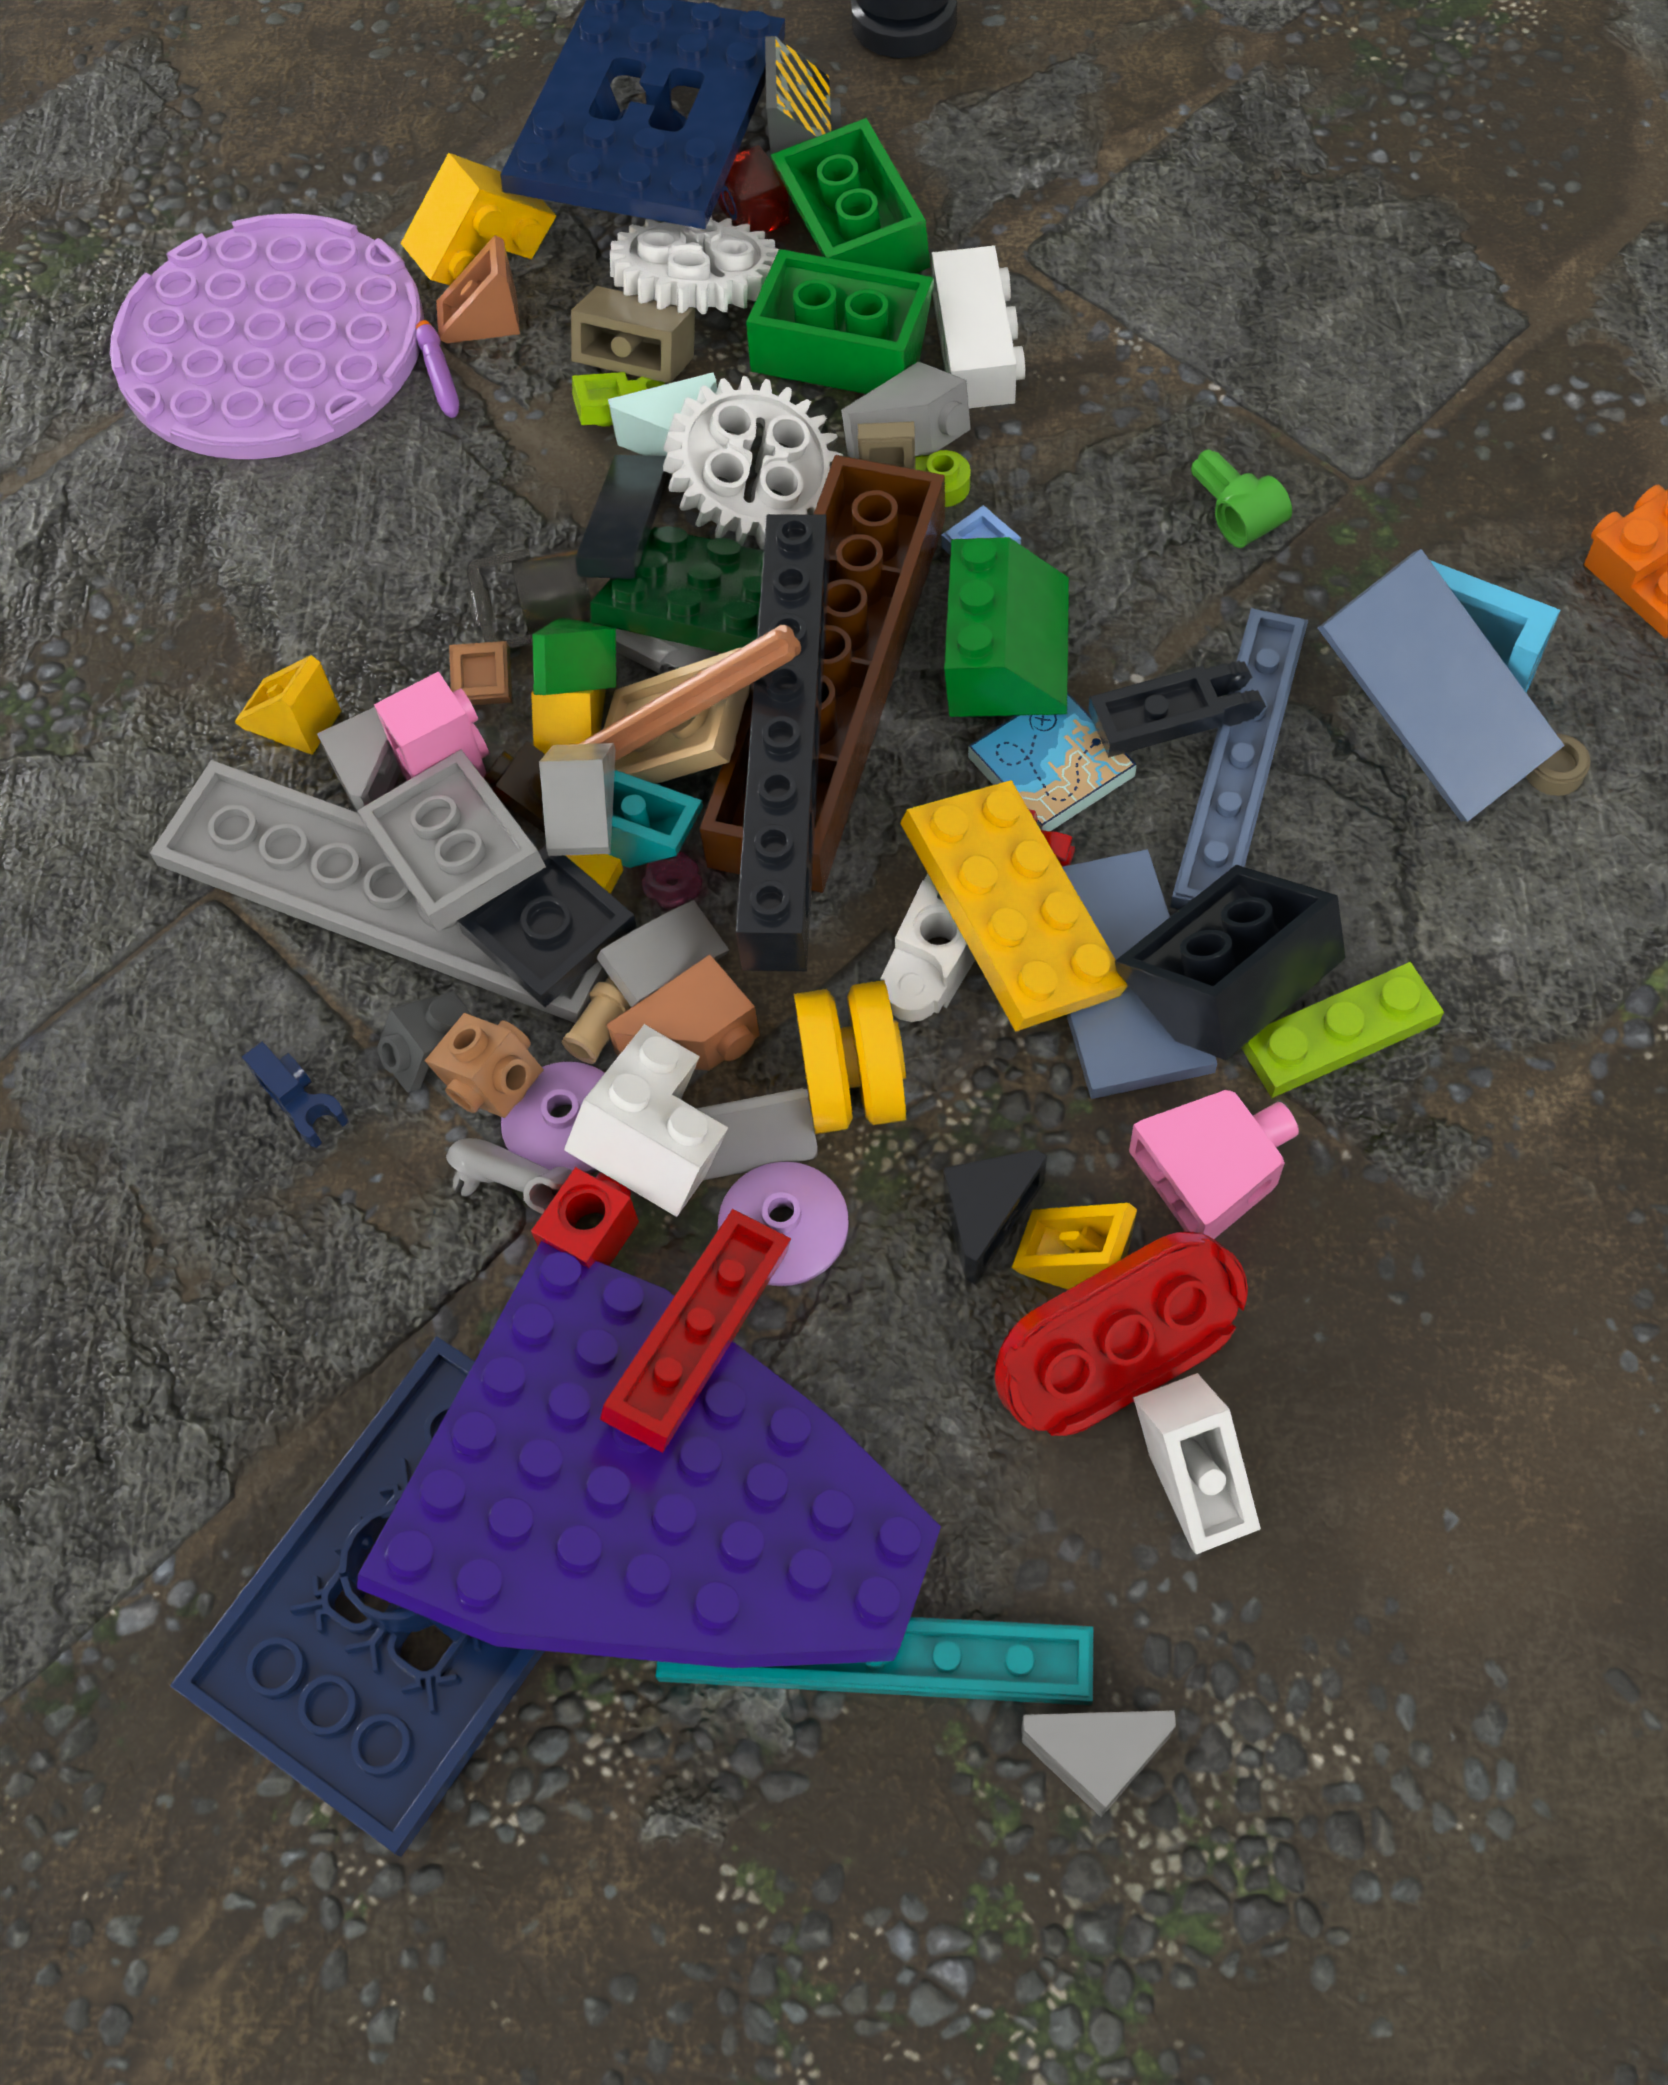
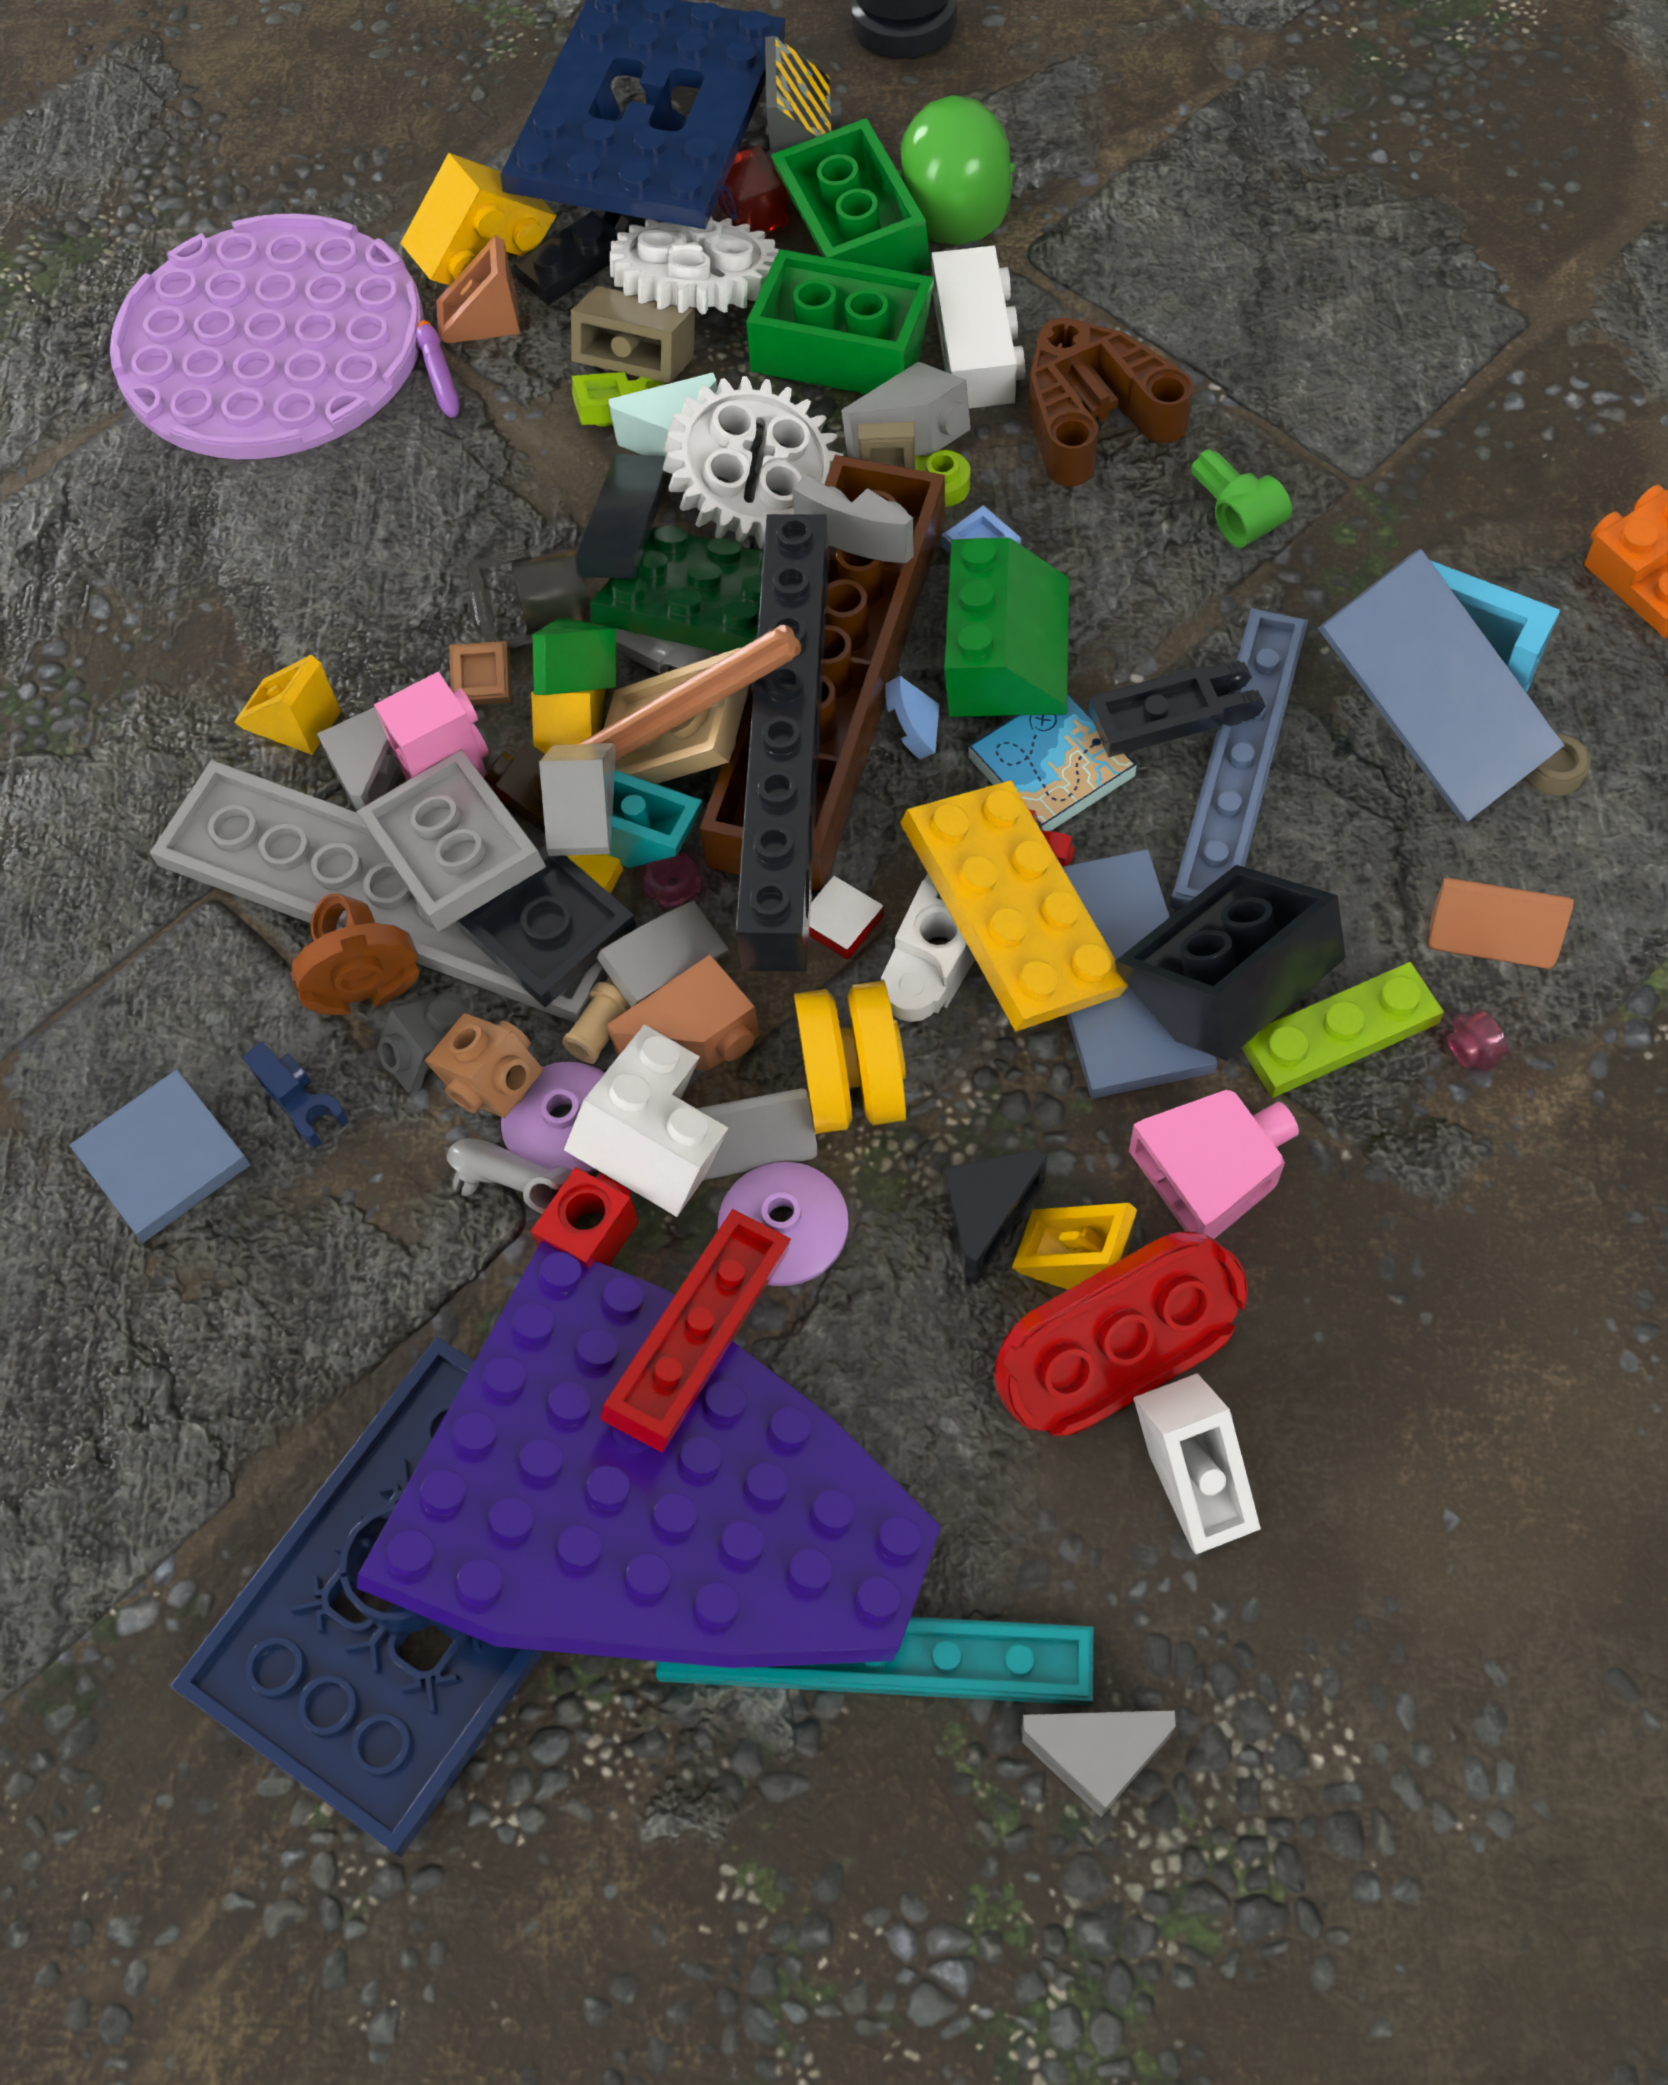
none -> sand blue tile [69,1069,251,1243]
none -> dark orange tile [290,893,419,1015]
none -> black hinge [513,209,646,305]
none -> light grey slope [792,474,914,563]
none -> white tile [809,876,884,960]
none -> light blue tile [885,676,940,759]
none -> bright green piece [898,95,1015,245]
none -> reddish brown connector [1028,318,1193,487]
none -> nougat slope [1428,878,1574,969]
none -> clear pink plate [1448,1010,1508,1071]

